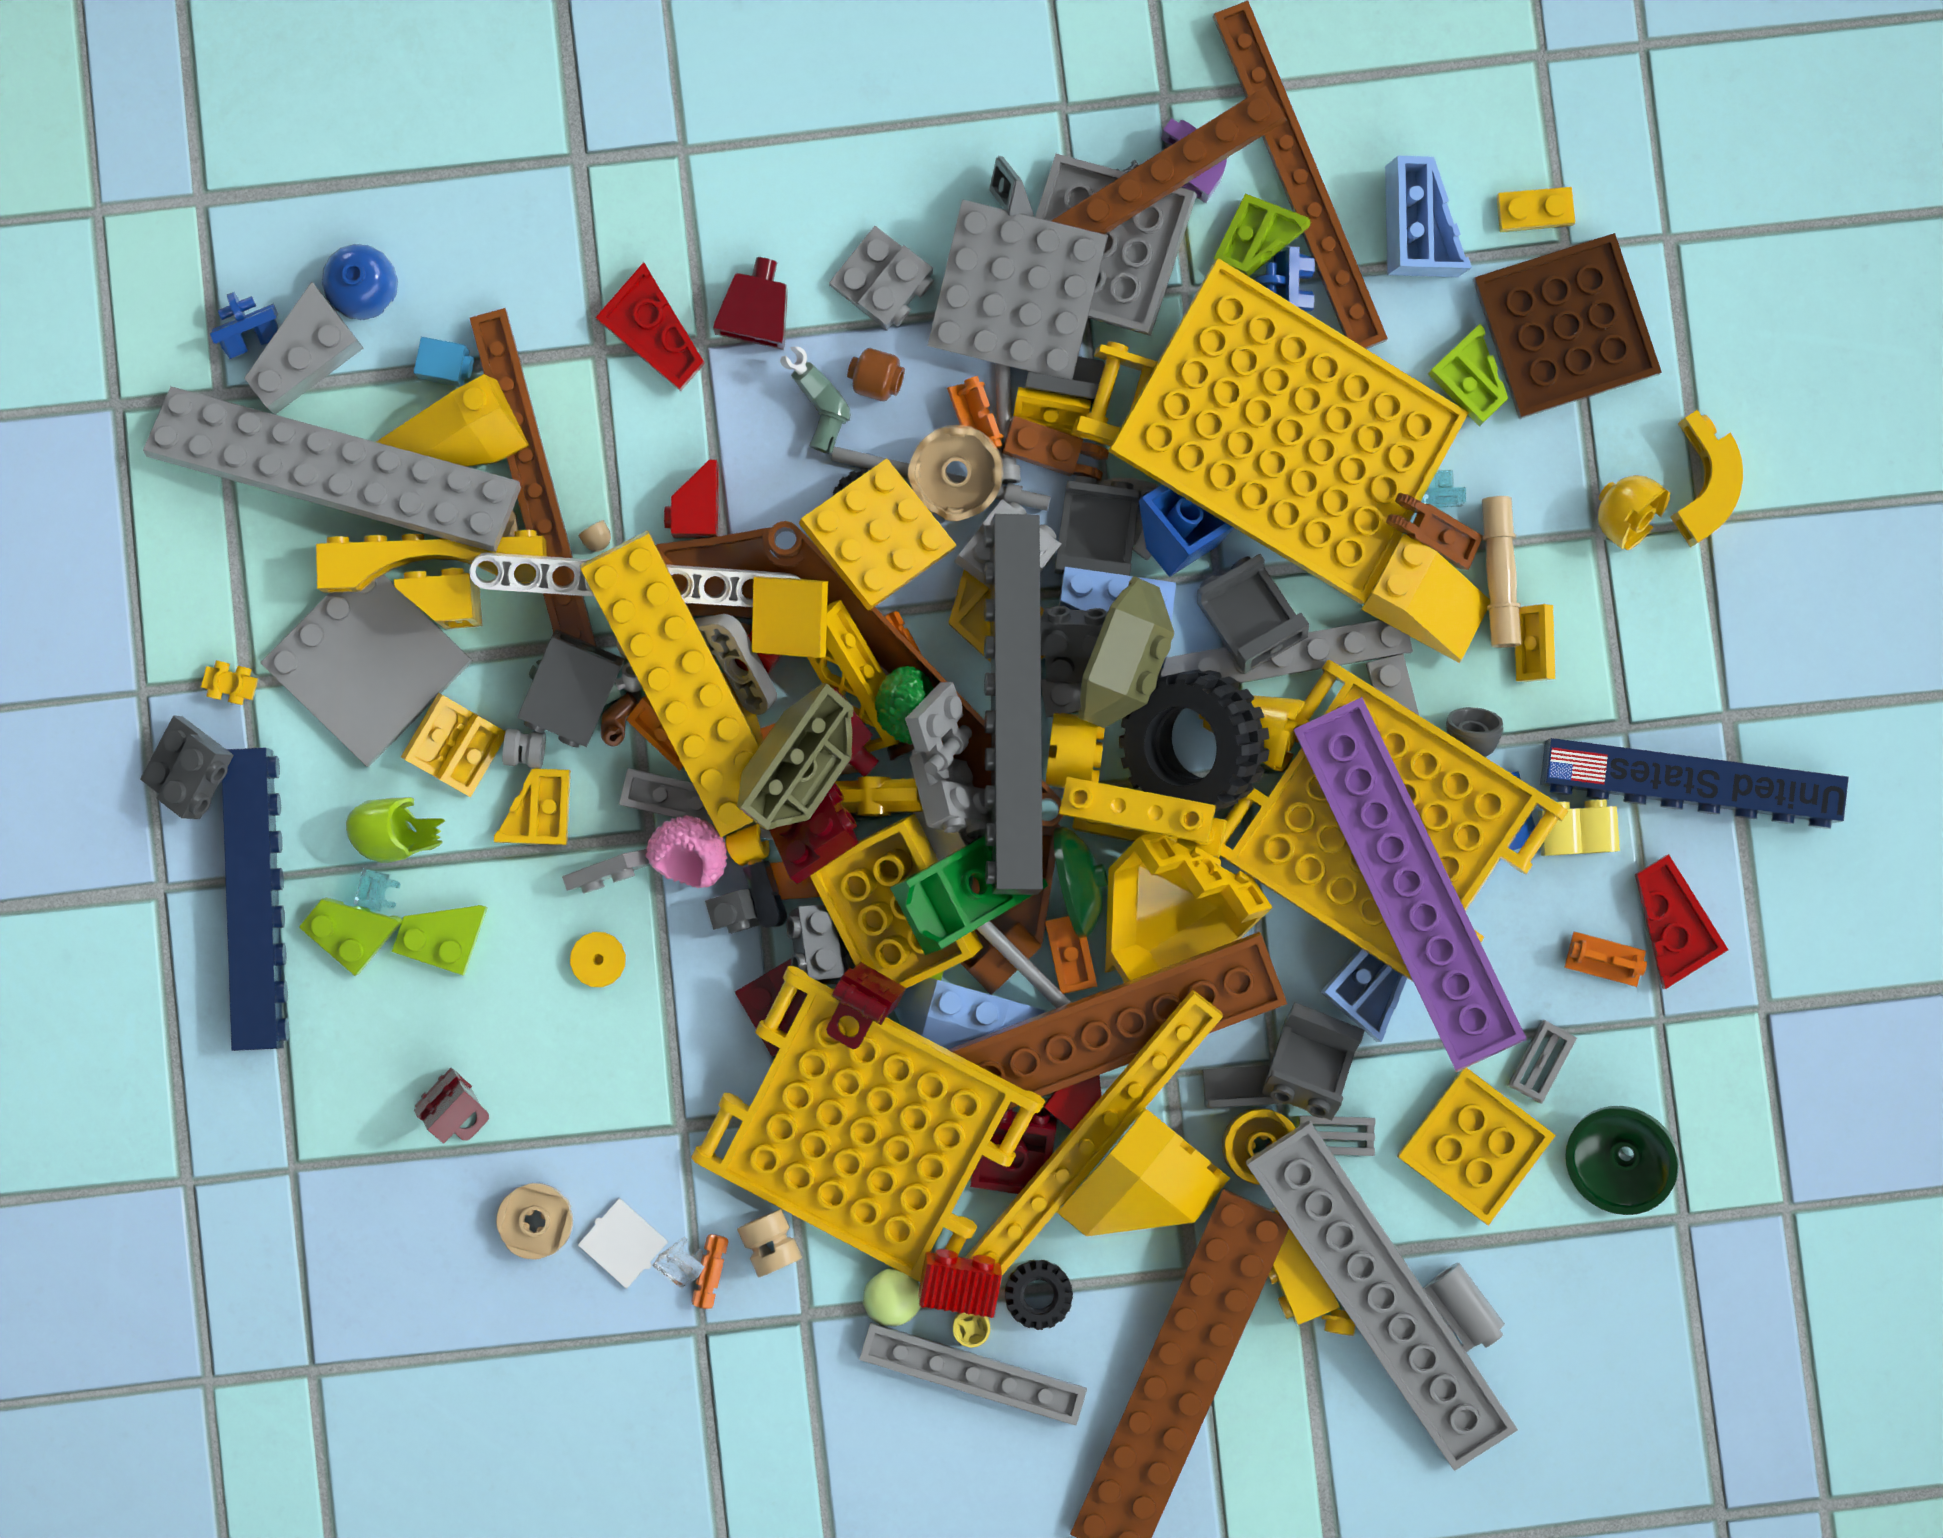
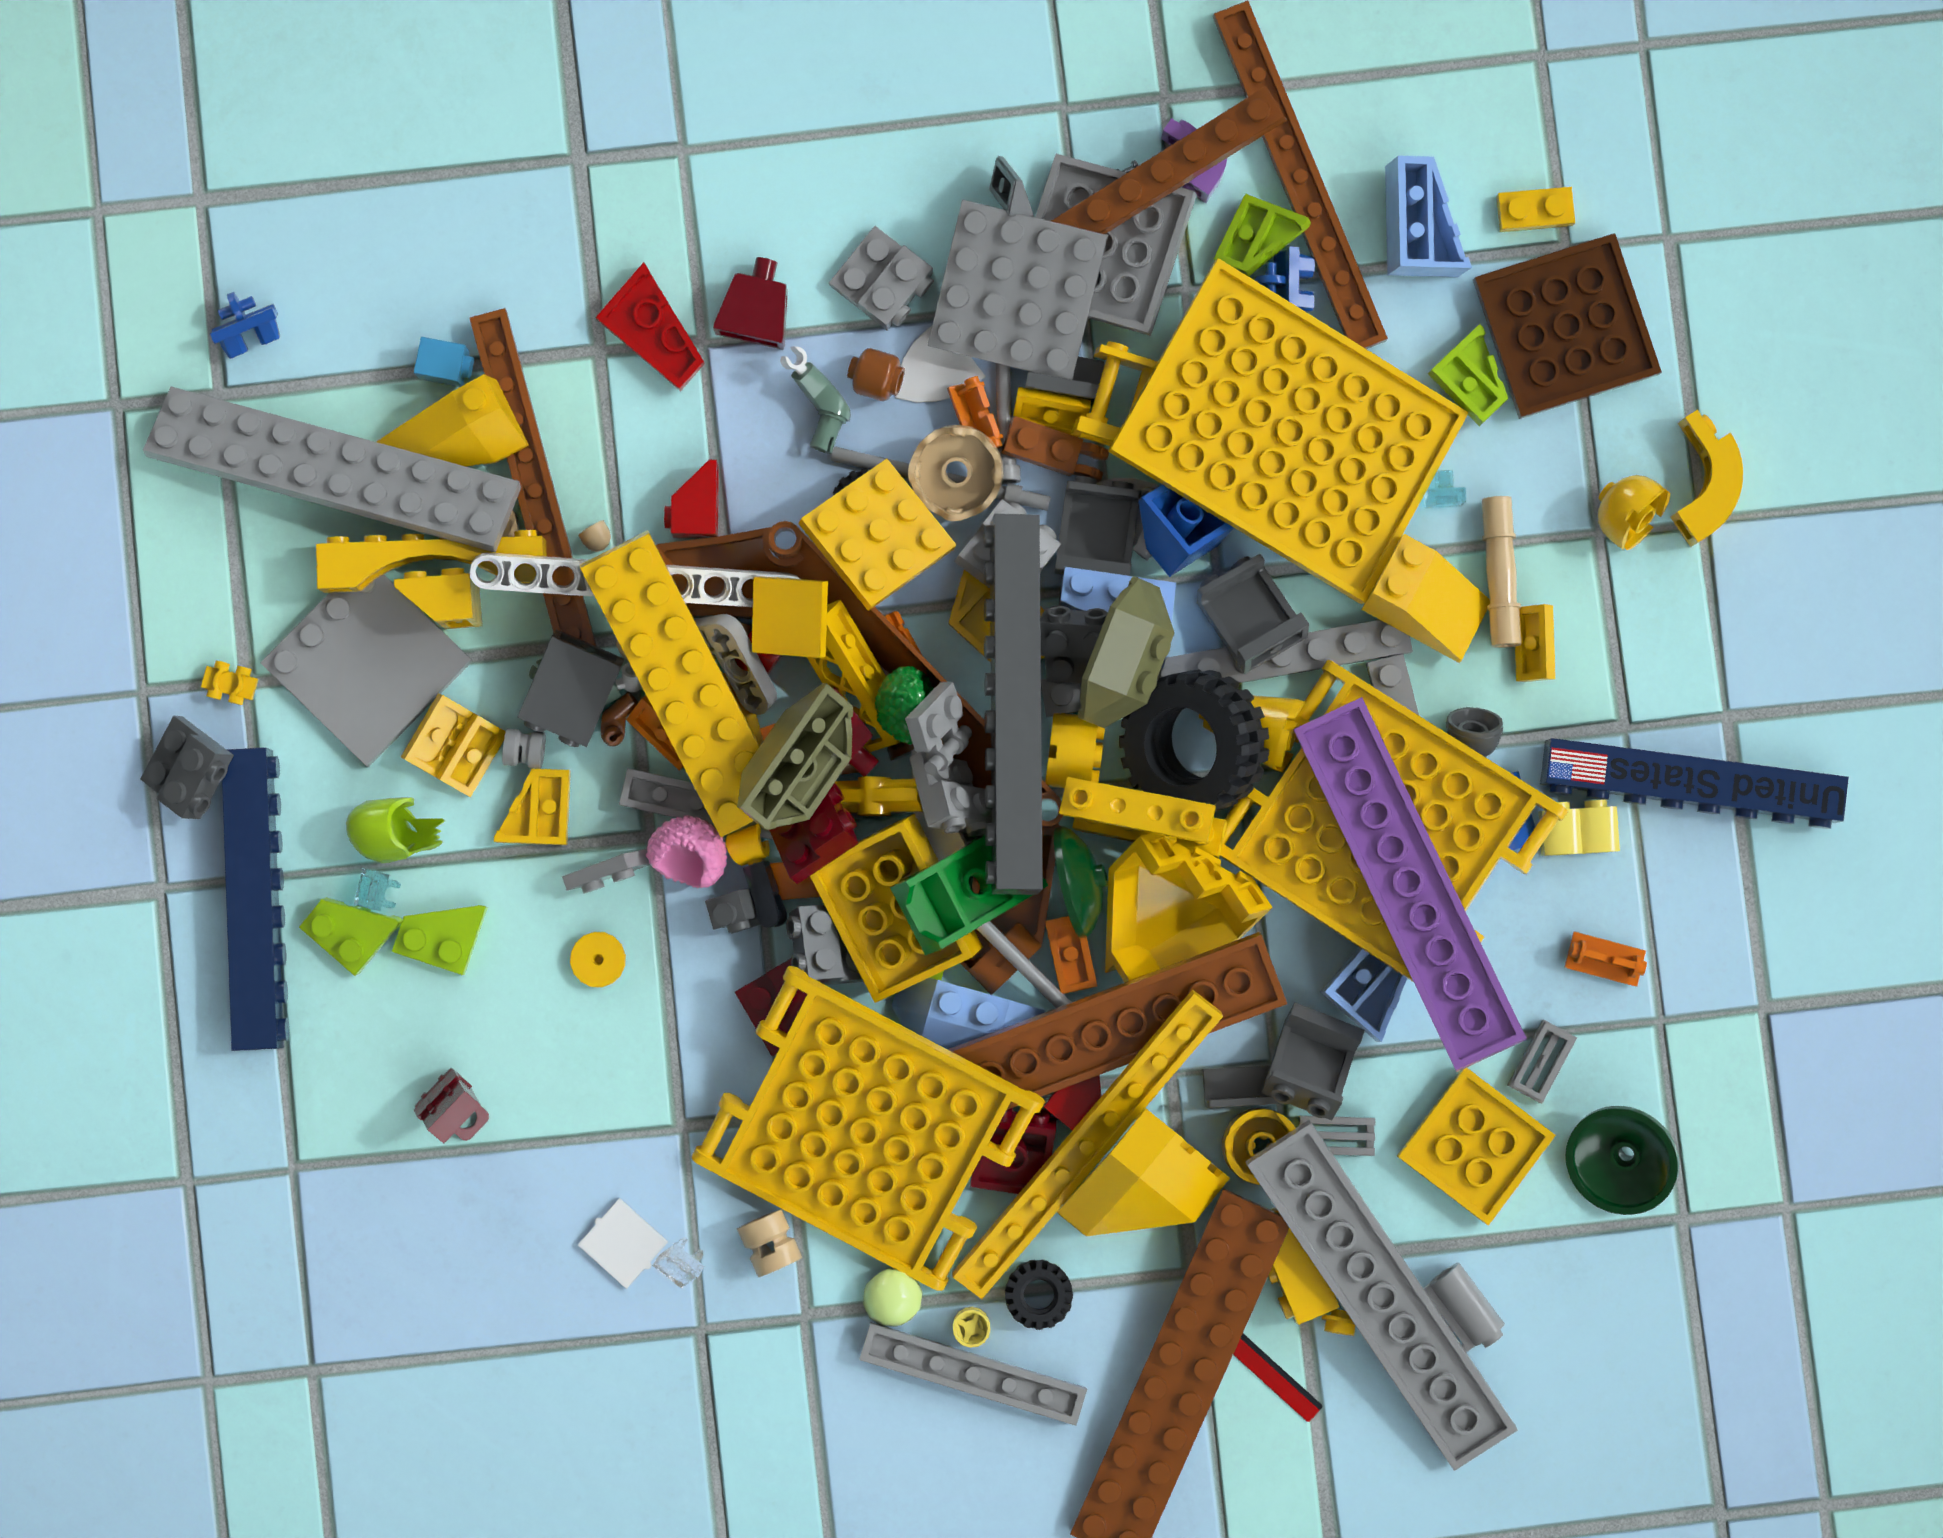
light grey wedge [244,282,364,415] -> none
blue cylinder [322,244,398,320] -> none
tan plate [496,1183,573,1259] -> none
orange axle [691,1234,729,1309] -> none
dark red piece [826,962,906,1049] -> none
red brick [918,1249,1002,1318] -> none
dark orange hinge [1386,493,1483,570] -> none
red wing [1635,854,1729,989] -> none
none -> white sticker [895,326,986,402]
none -> red sticker [1233,1333,1323,1422]

